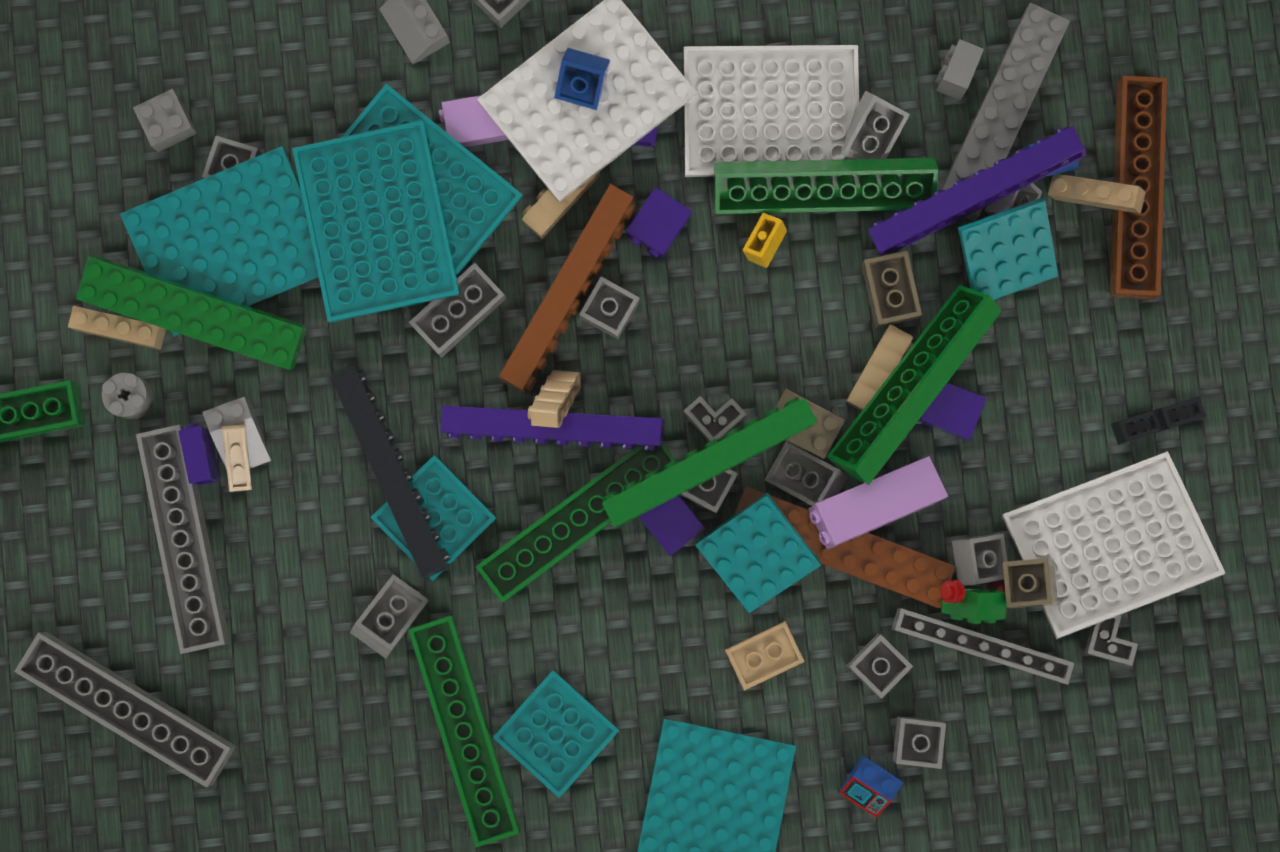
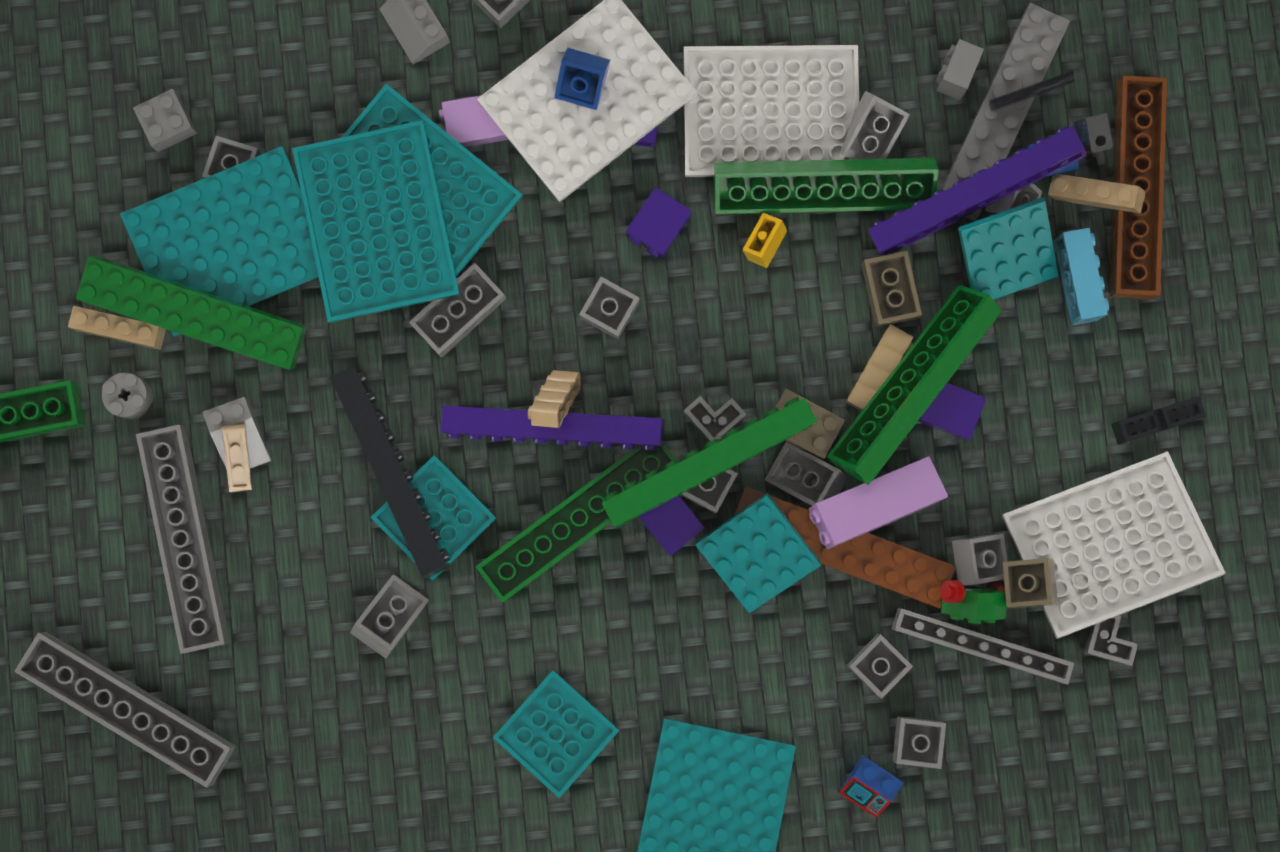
dark purple brick [178,423,221,486] -> none
green brick [408,615,521,848] -> none
dark orange brick [499,184,635,394] -> none
tan brick [522,171,600,239] -> none
tan tile [725,621,805,691] -> none
none -> black axle [989,70,1075,112]
none -> medium azure brick [1054,228,1109,326]
none -> dark grey torso [1074,113,1113,166]

